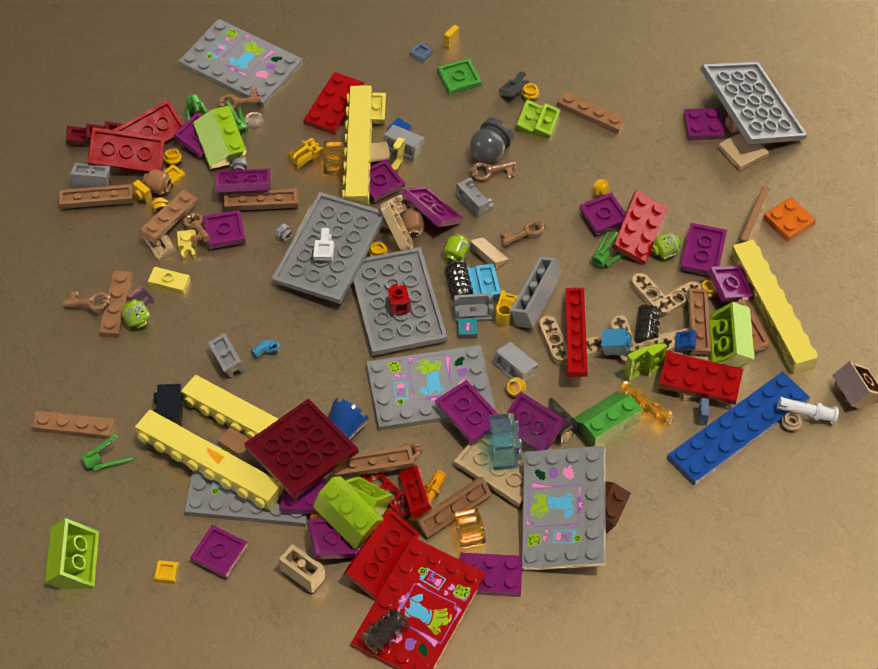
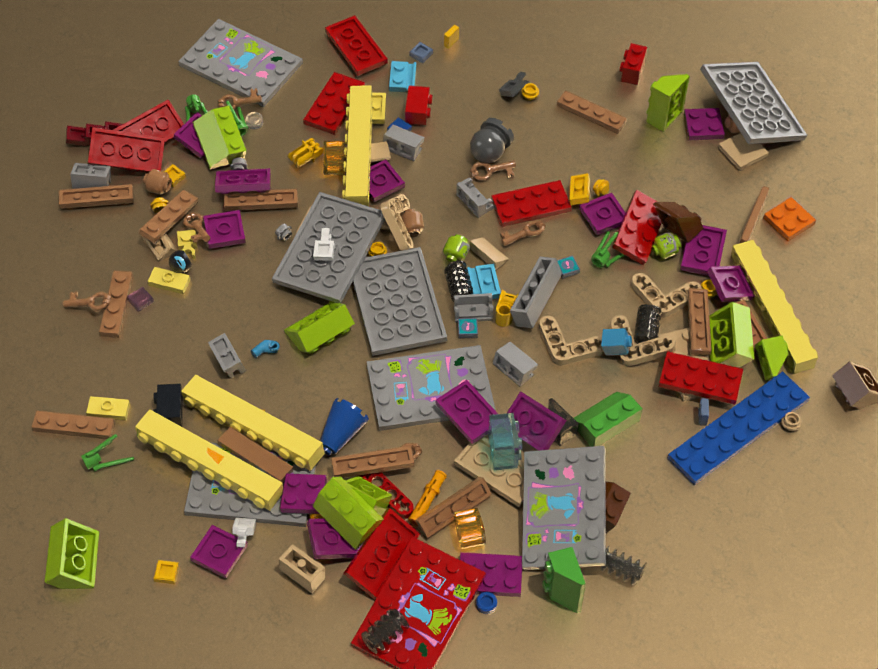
lime head [121,299,150,329] -> none
yellow plate [133,180,153,204] -> none
yellow plate [164,149,182,165] -> none
dark red plate [244,398,359,499] -> none
red brick [387,283,411,315] -> none
light yellow piece [392,137,405,171] -> none
red plate [399,464,432,518] -> none
magenta plate [401,186,463,227] -> none
bright green tile [437,58,482,95] -> none
yellow plate [507,377,526,397] -> none
lime slope [515,100,561,137] -> none
red plate [565,288,588,377] -> none
clear yellow plate [621,381,674,425] -> none
lime slope [624,343,667,381] -> none
blue tile [675,329,697,352] -> none
white pin [777,397,839,424] -> none
none -> light yellow plate [86,396,130,420]
none -> black piece [169,250,192,274]
none -> white plate [233,518,256,547]
none -> lime slope [284,302,355,353]
none -> red plate [325,15,388,76]
none -> medium azure plate [389,61,416,92]
none -> red brick [405,86,433,125]
none -> blue tile [476,592,497,614]
none -> red plate [491,180,572,227]
none -> bright green slope [542,547,586,613]
none -> tile [557,256,580,279]
none -> yellow plate [570,173,590,205]
none -> clear smoke piece [600,546,647,585]
none -> red brick [619,43,648,85]
none -> lime slope [646,74,690,132]
none -> reddish brown slope [653,202,704,243]
none -> lime slope [755,335,788,381]

